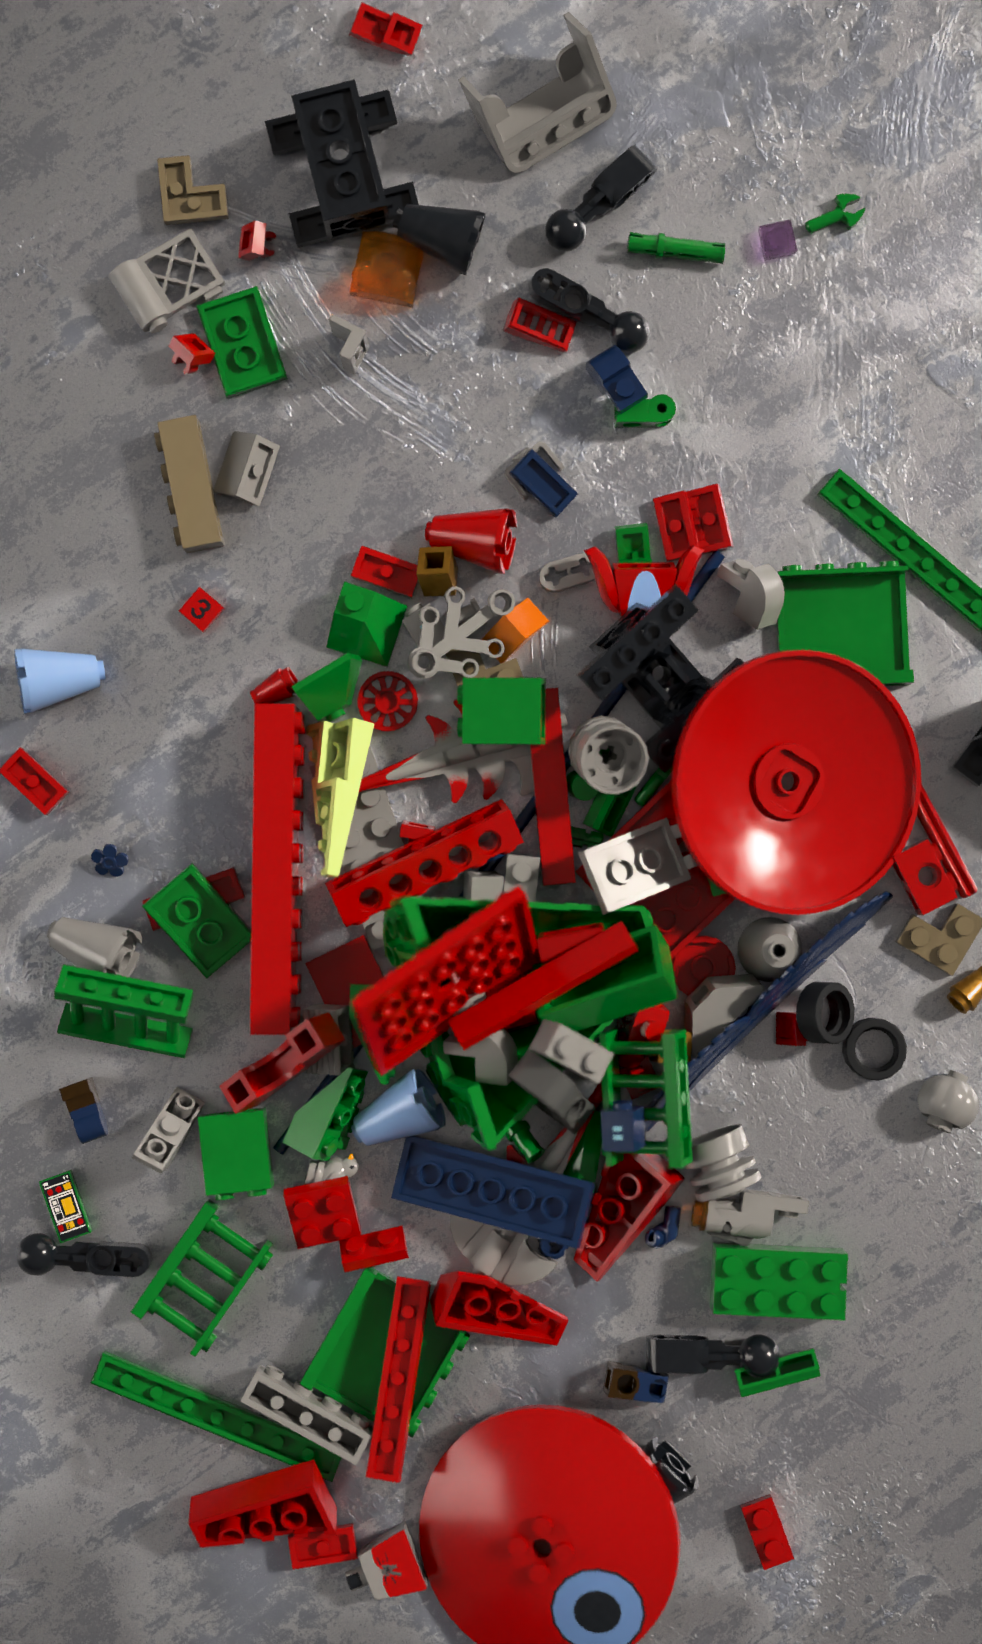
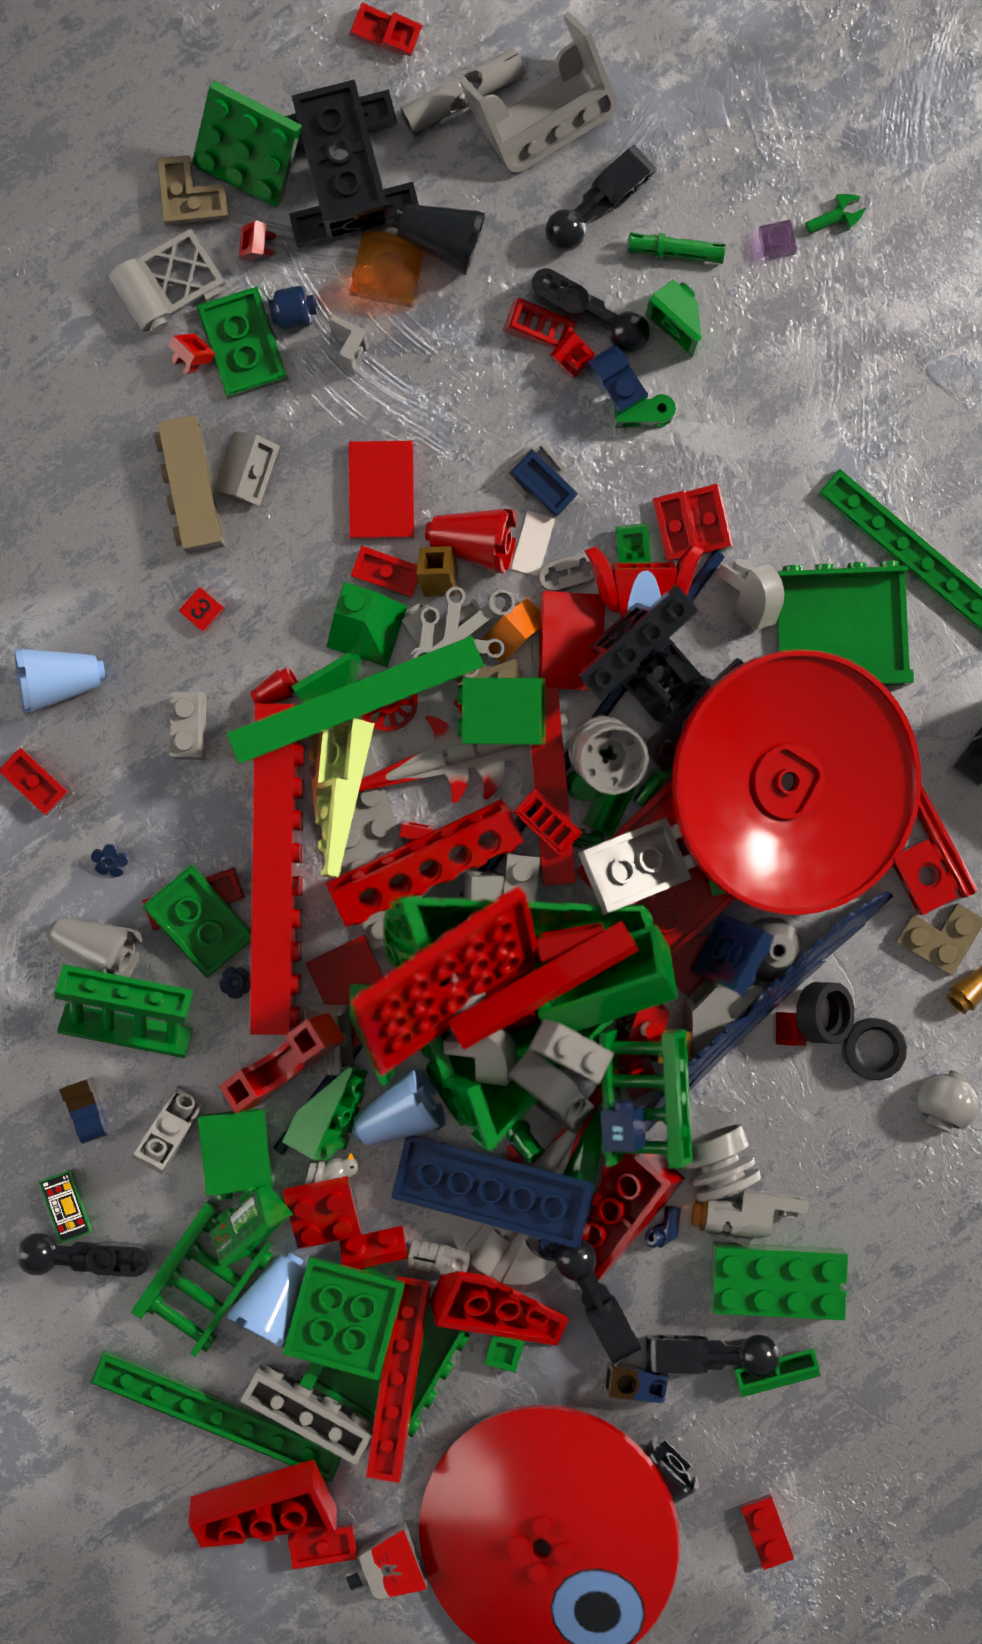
none -> light grey brick [168,692,206,760]
none -> green plate [192,81,302,208]
none -> green slope [211,1184,293,1269]
none -> dark blue plate [219,967,251,999]
none -> green tile [226,636,484,765]
none -> light blue cone [227,1252,306,1348]
none -> dark blue head [269,286,318,331]
none -> green plate [282,1256,405,1381]
none -> red tile [349,441,415,539]
none -> light grey piece [400,48,526,135]
none -> light grey hinge [408,1239,470,1274]
none -> green plate [484,1335,525,1373]
none -> white sticker [511,511,555,577]
none -> red slope [512,788,583,856]
none -> red tile [538,590,605,692]
none -> red tile [549,331,595,378]
none -> black beam [555,1239,642,1364]
none -> green slope [645,279,702,358]
none -> dark blue plate [691,913,774,996]

